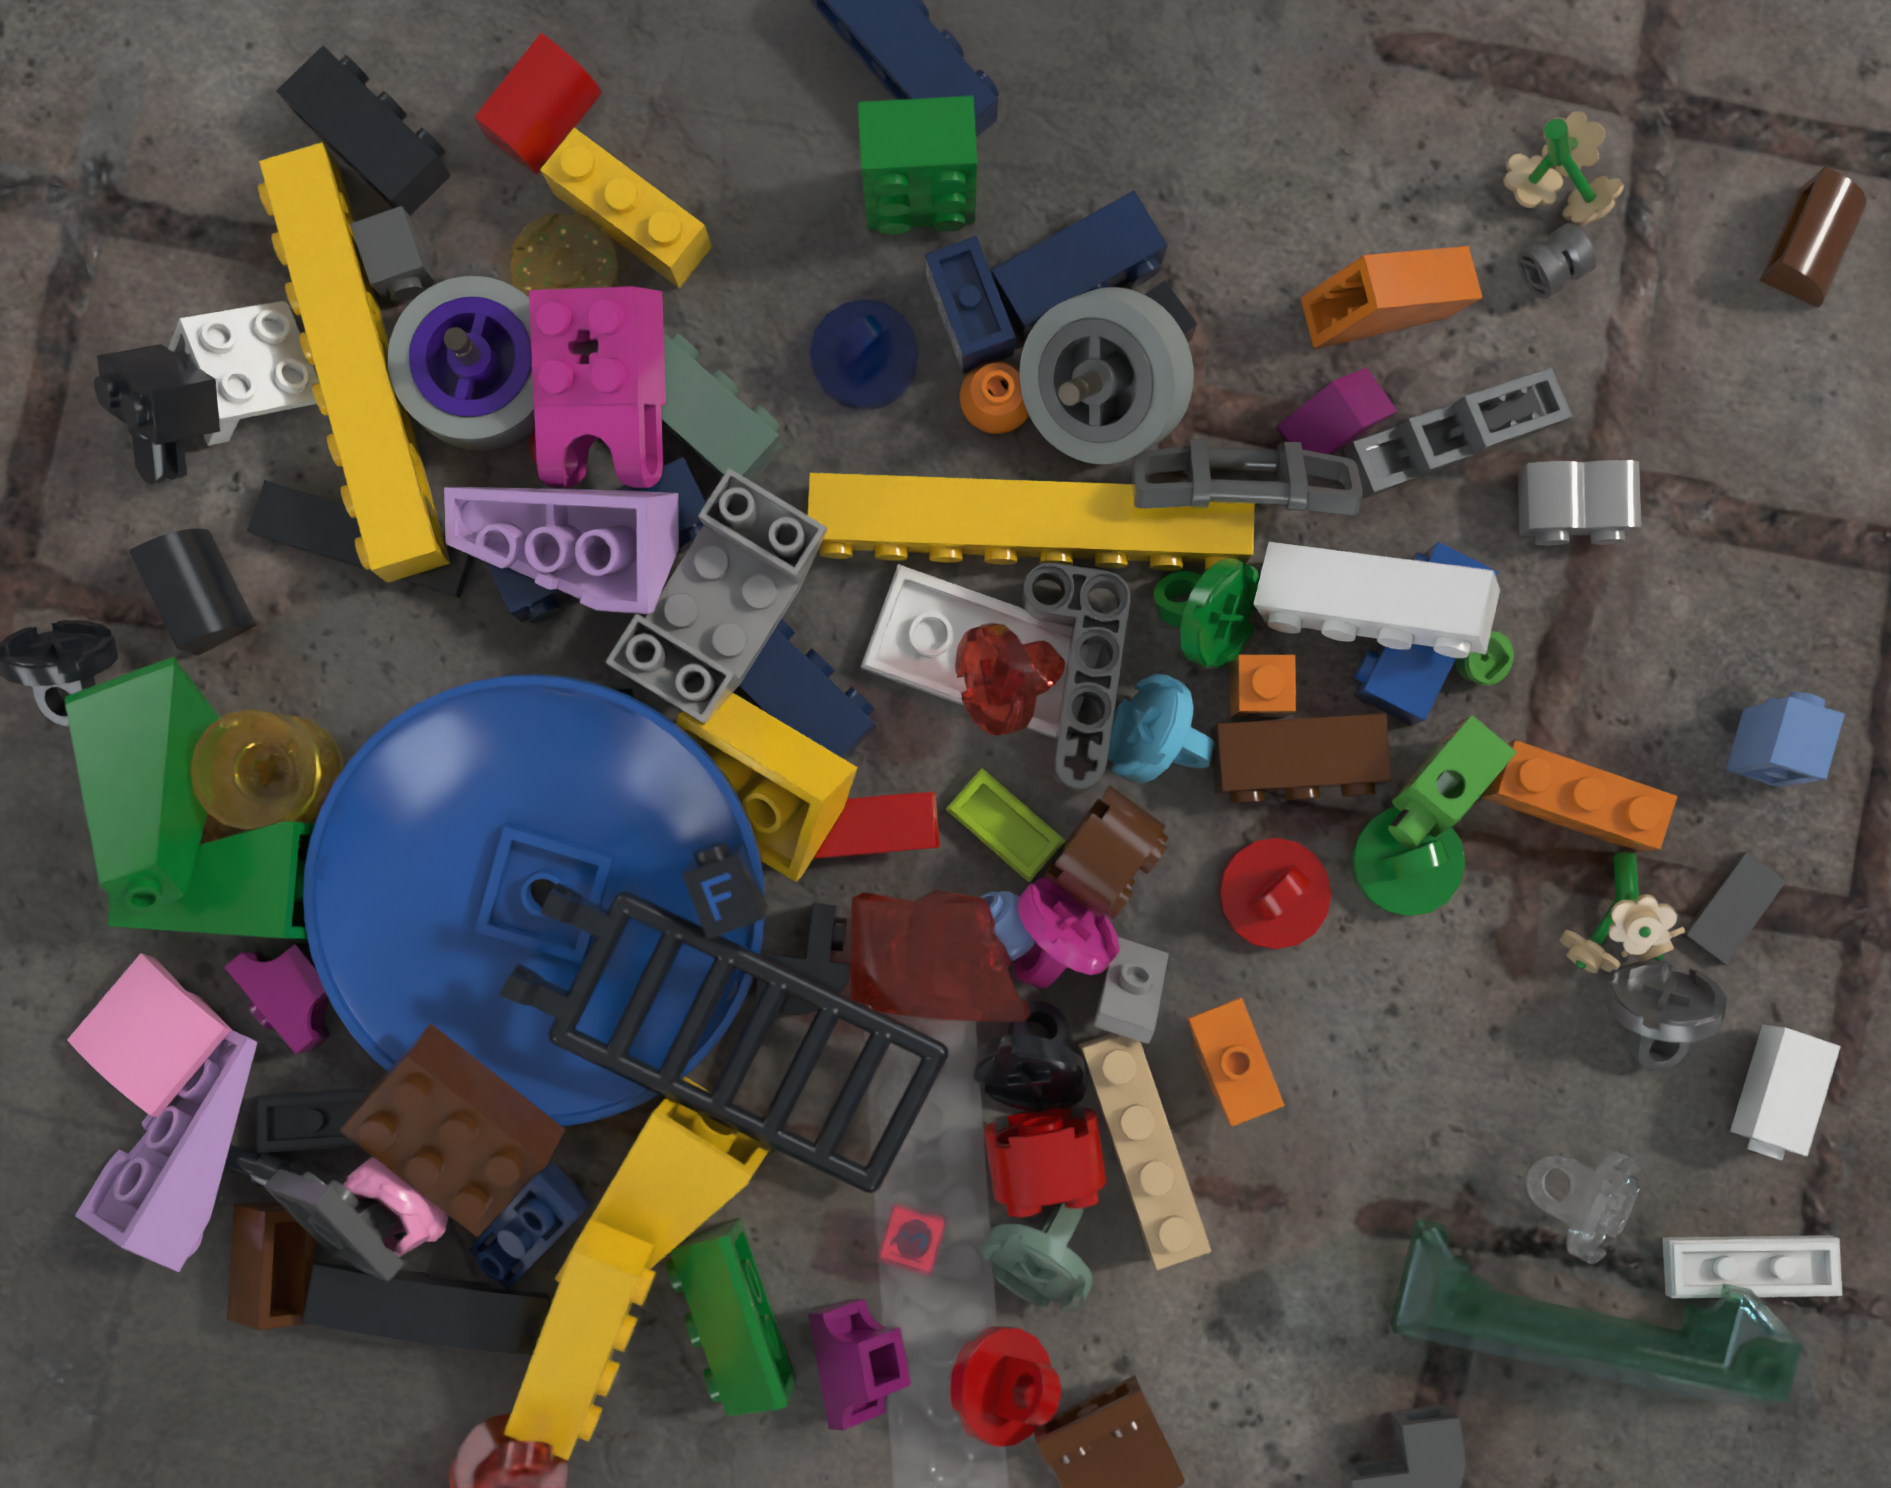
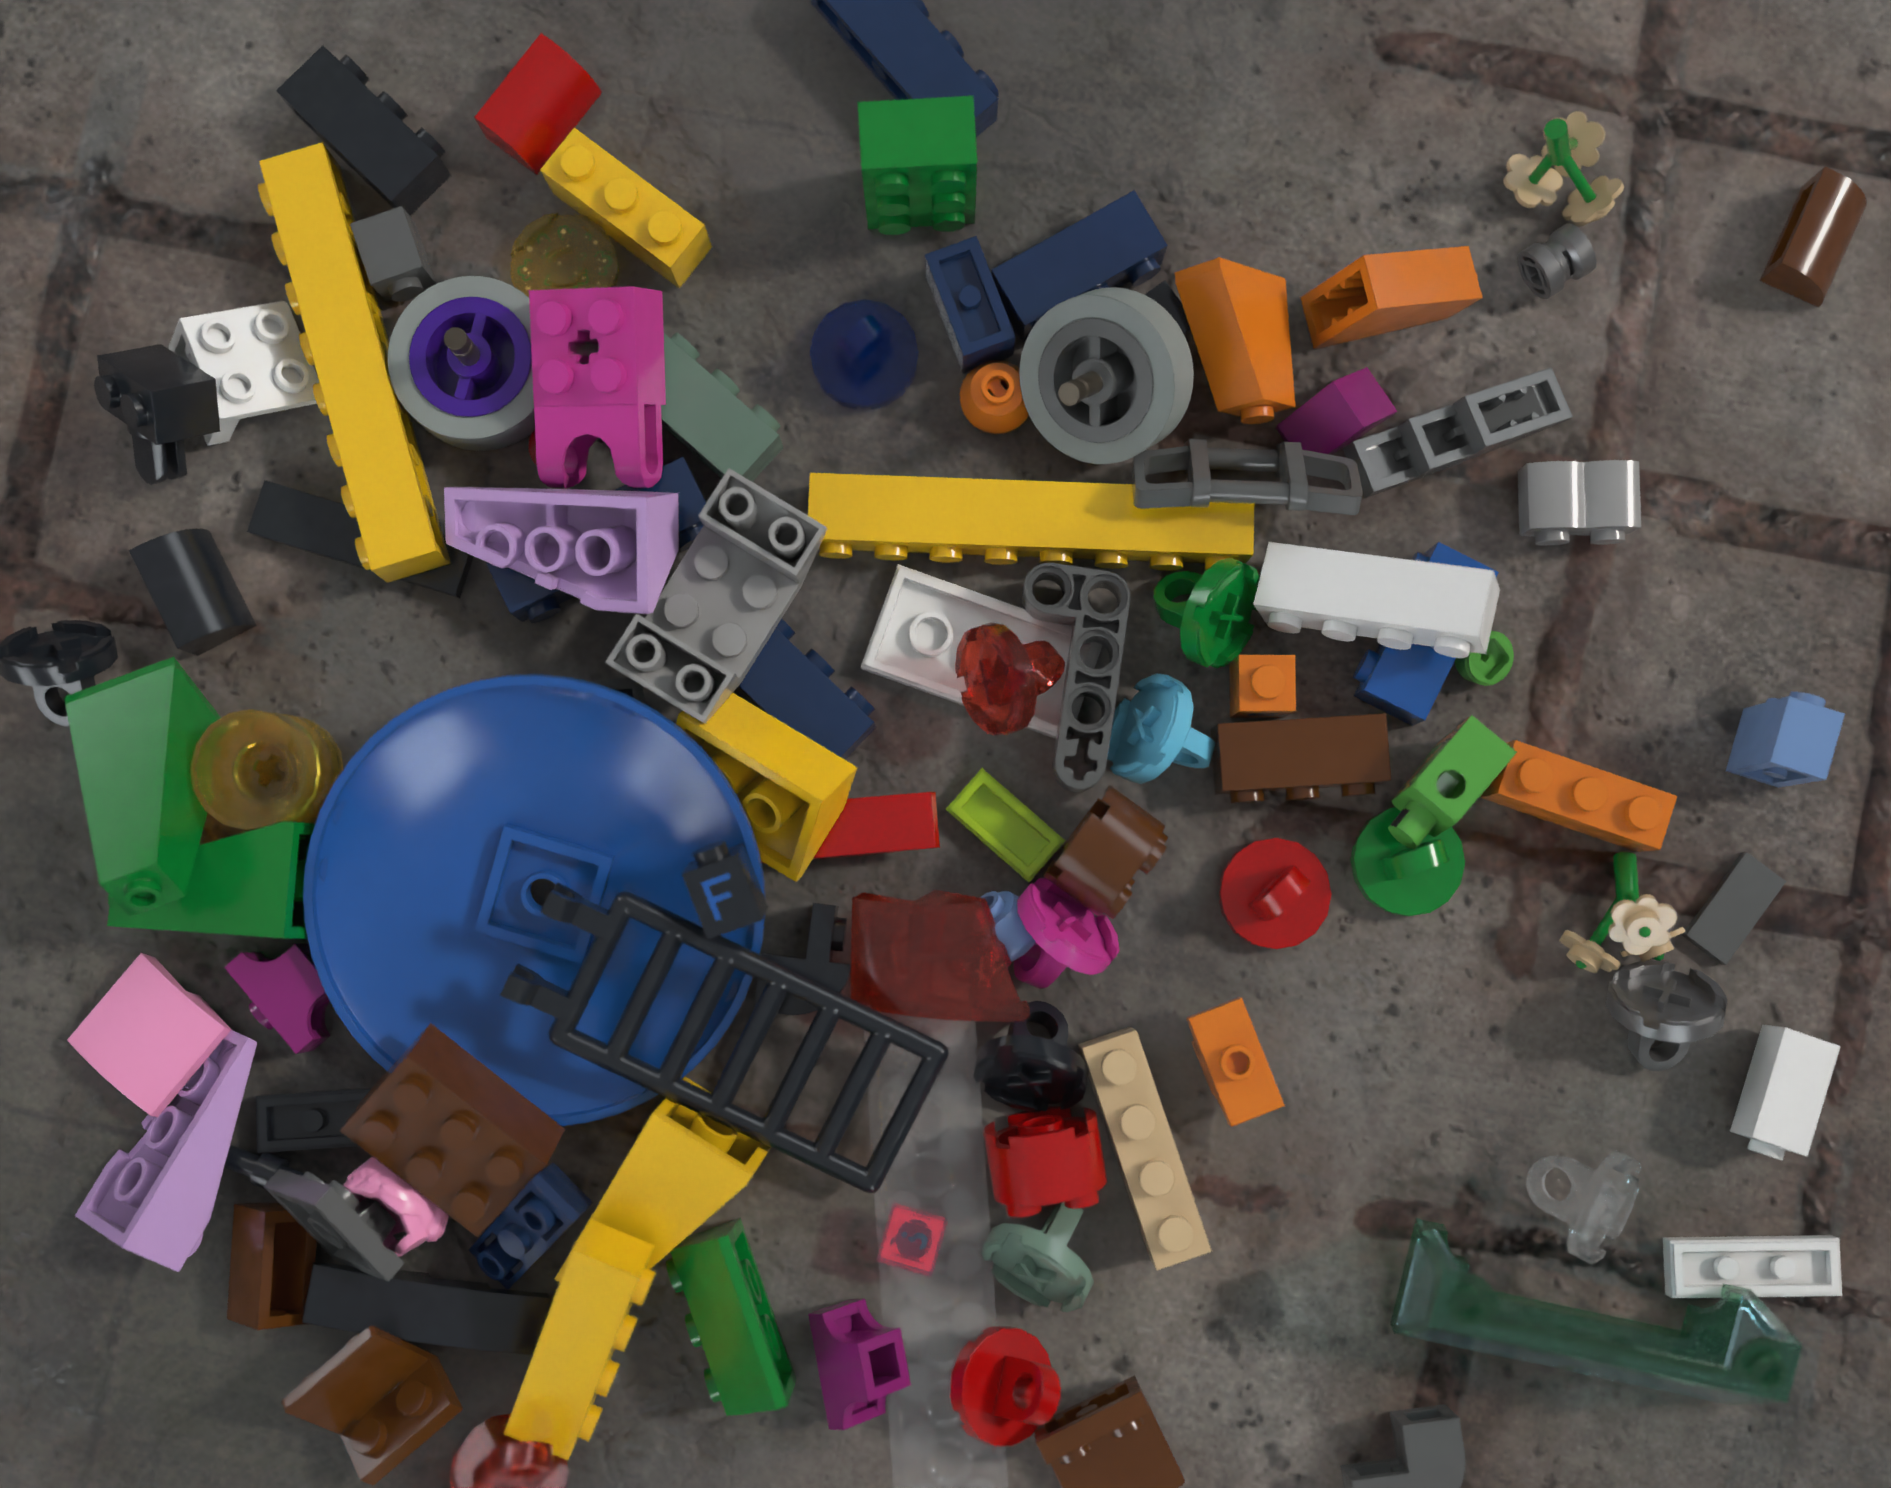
light grey plate [1094,937,1169,1044] -> none
none -> reddish brown bracket [281,1326,463,1486]
none -> orange slope [1175,257,1296,424]

